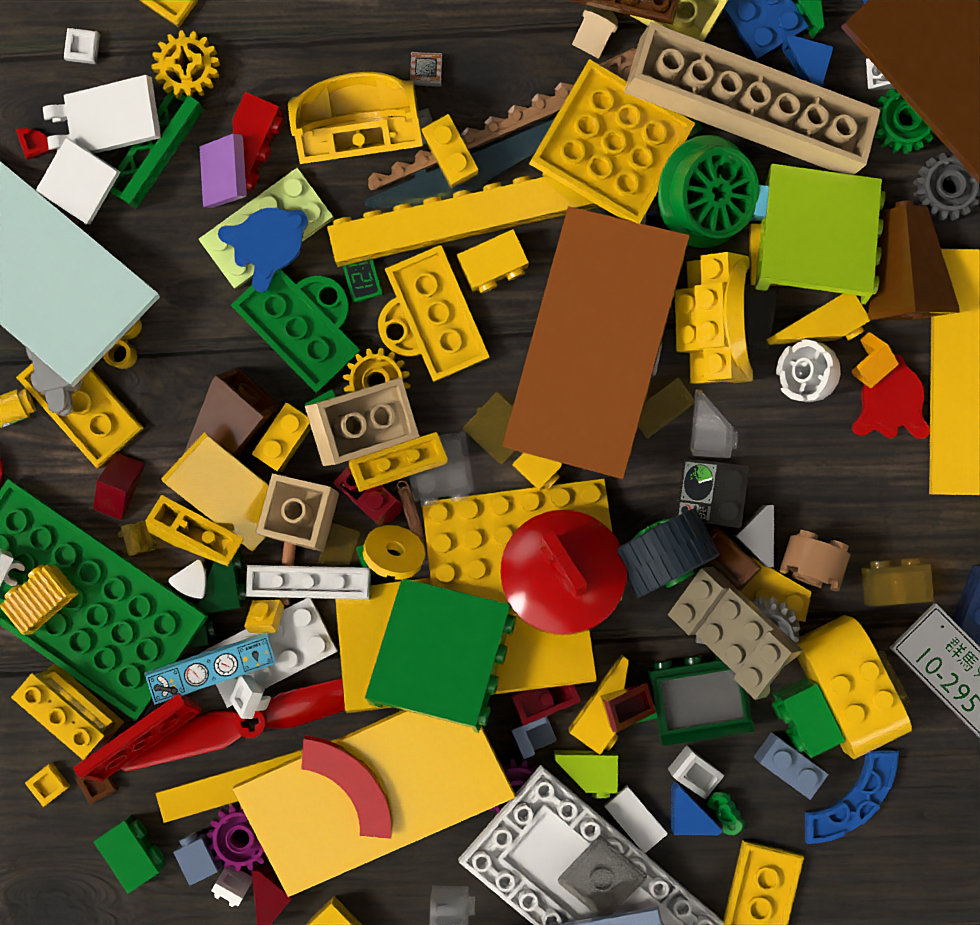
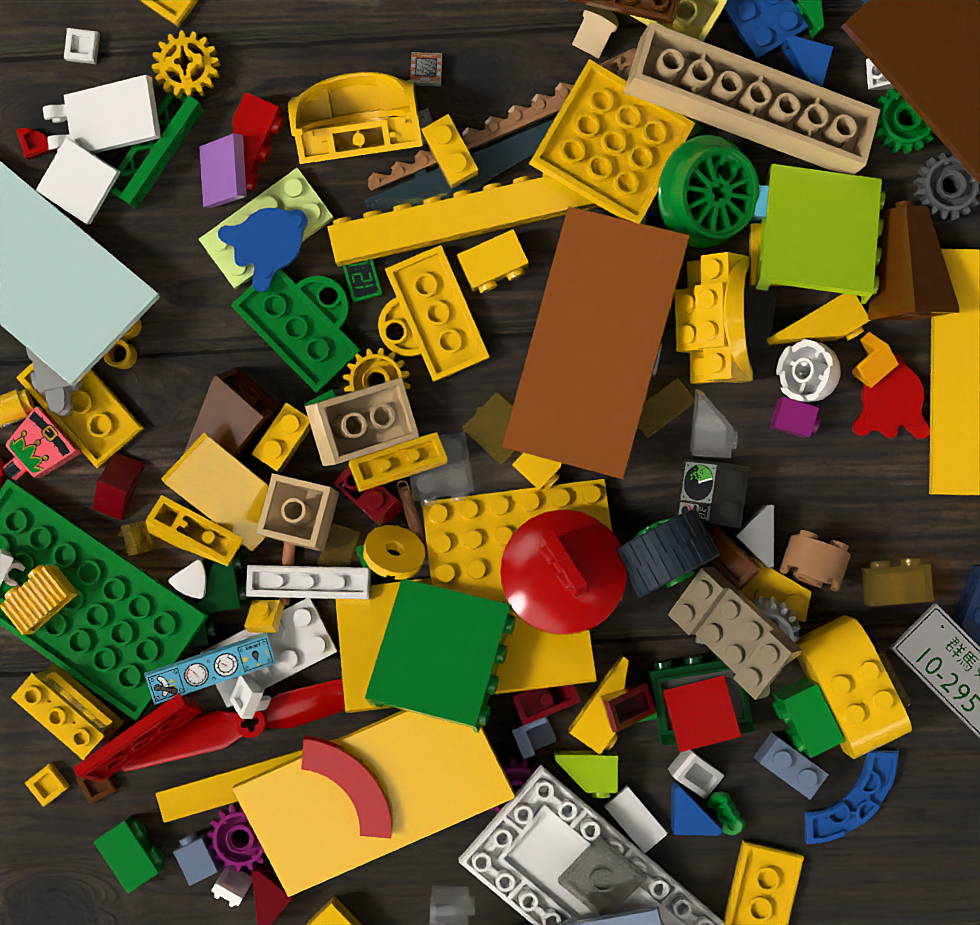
none -> torso [3,406,82,481]
none -> red tile [663,675,741,753]
none -> magenta brick [769,397,821,438]

